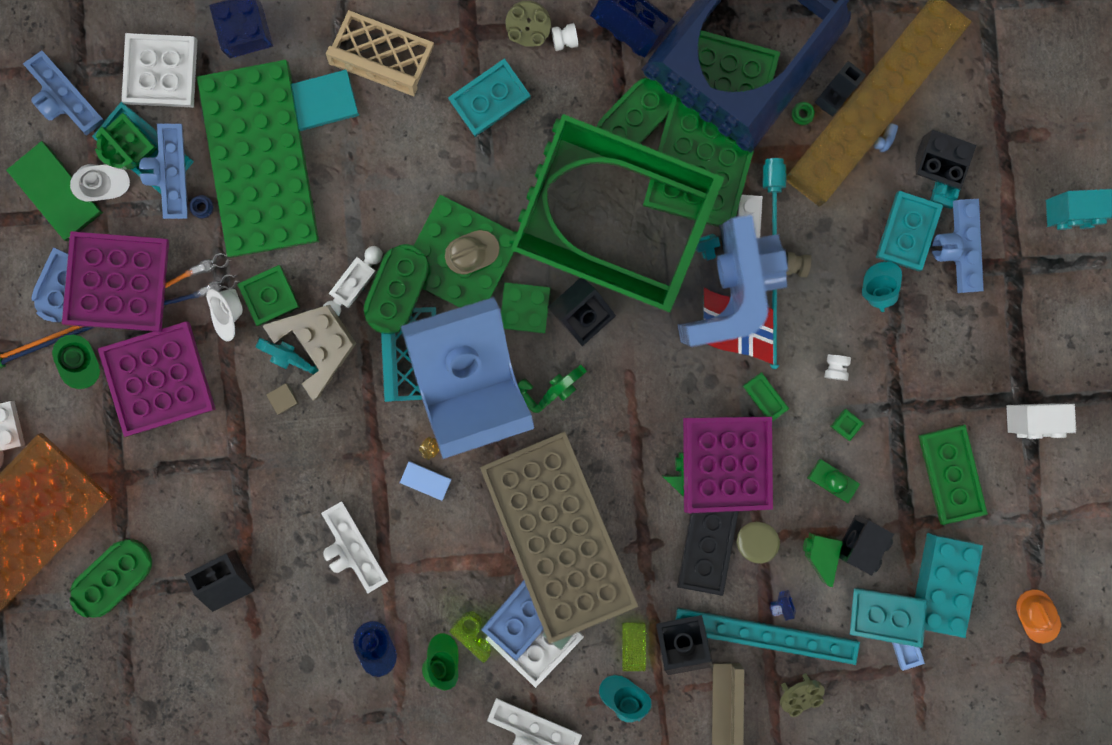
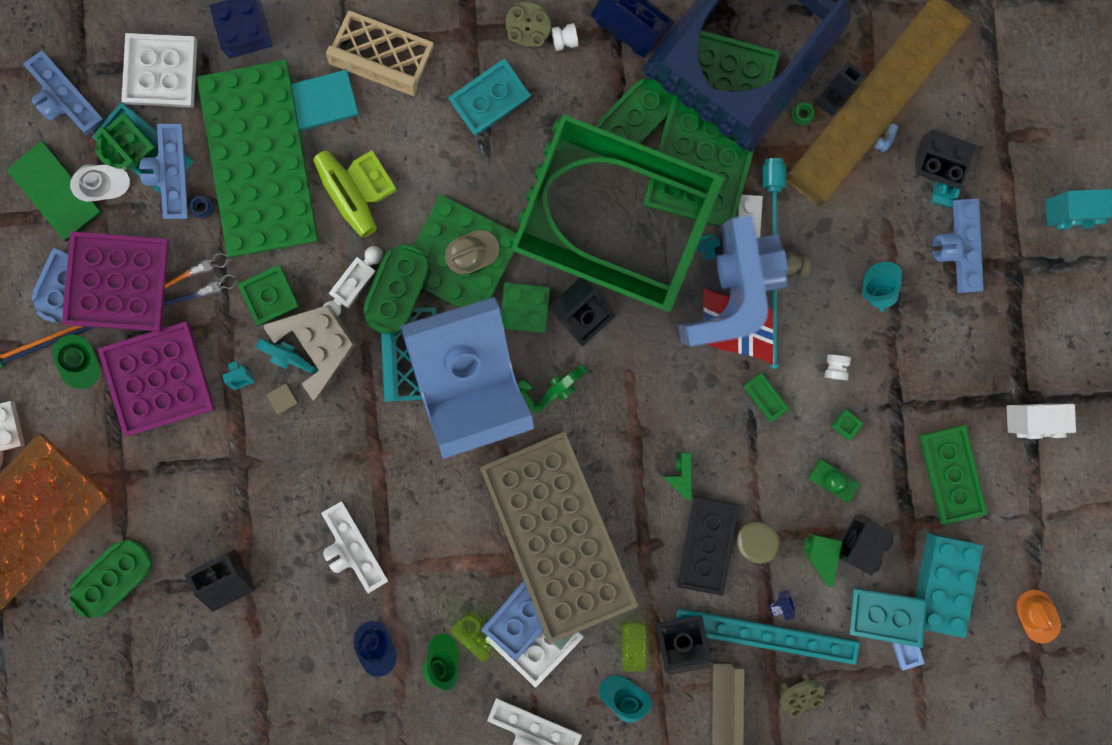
white piece [206,289,243,341] -> none
light blue tile [400,461,452,501] -> none
clear yellow plate [419,437,440,460] -> none
magenta plate [683,417,773,513] -> none
teal plate [875,191,943,272] -> none
none -> teal tile [222,360,255,390]
none -> lime plate [313,150,397,238]

